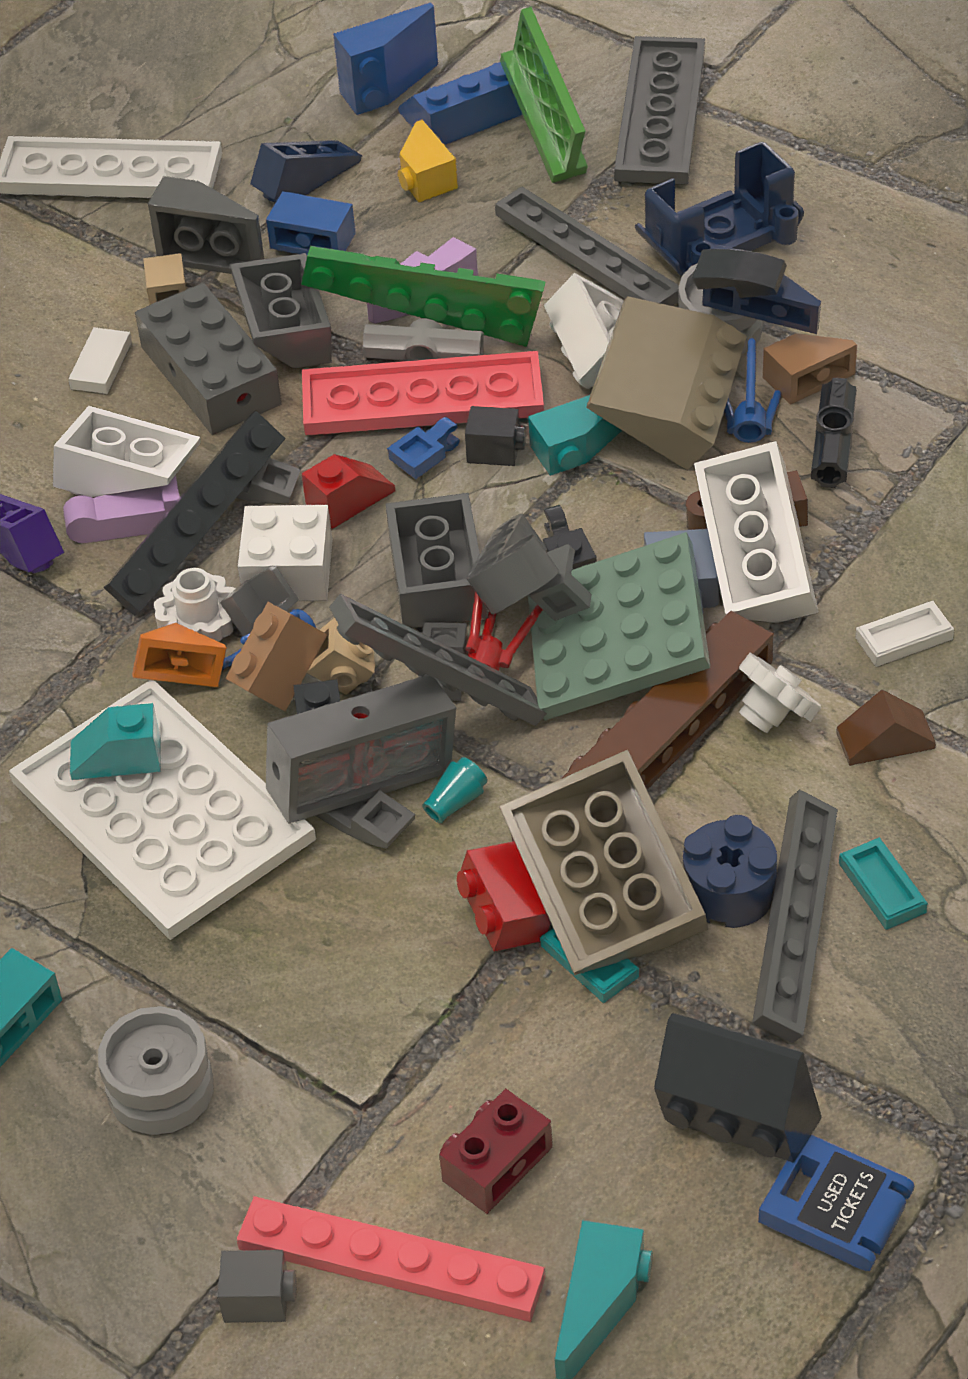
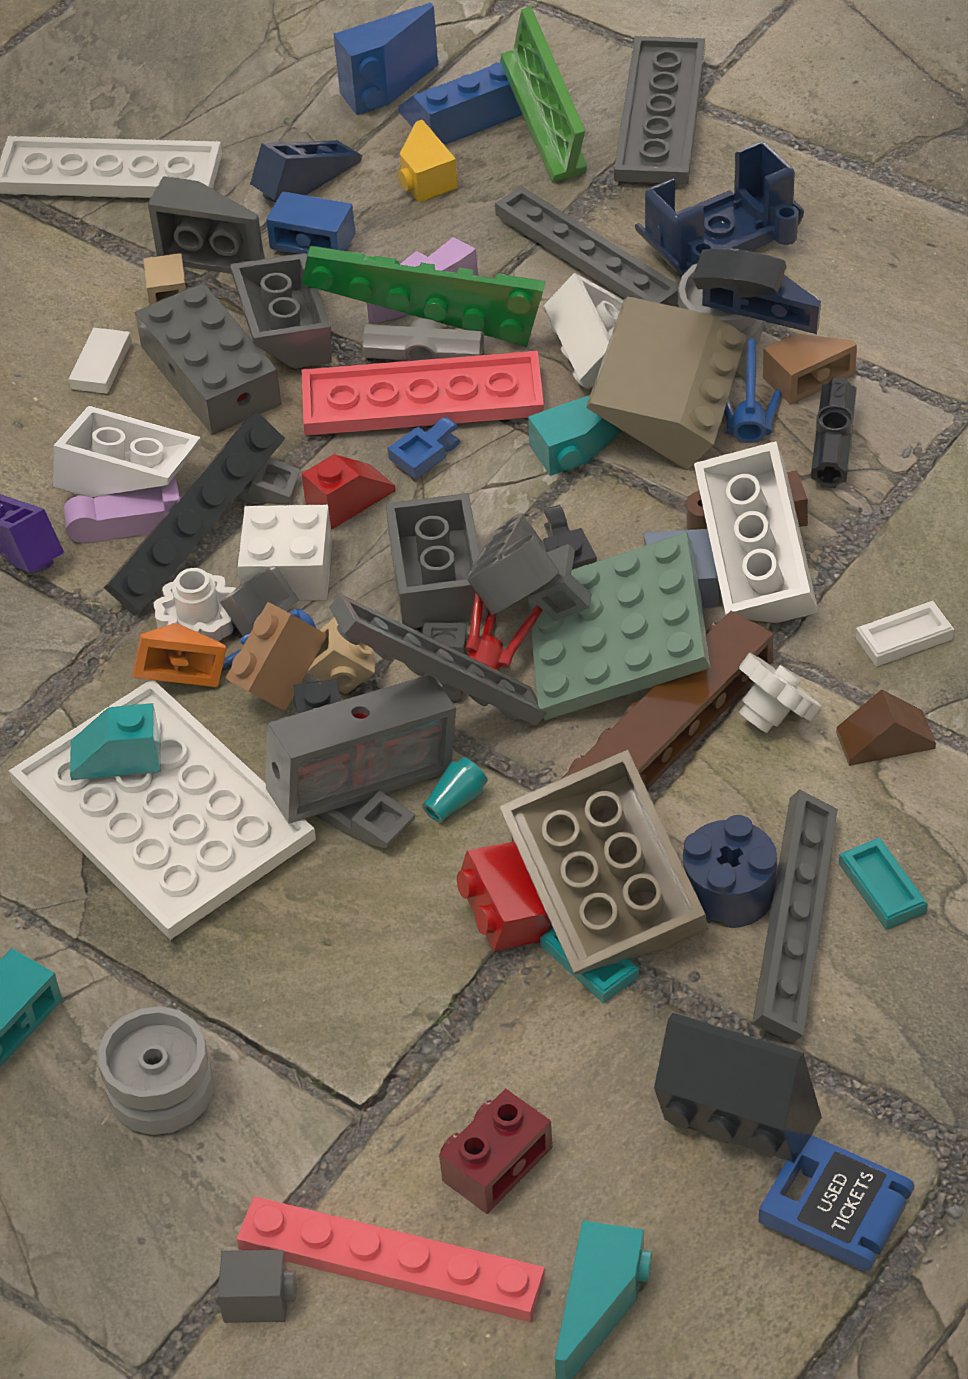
black brick [465,406,526,466] -> none

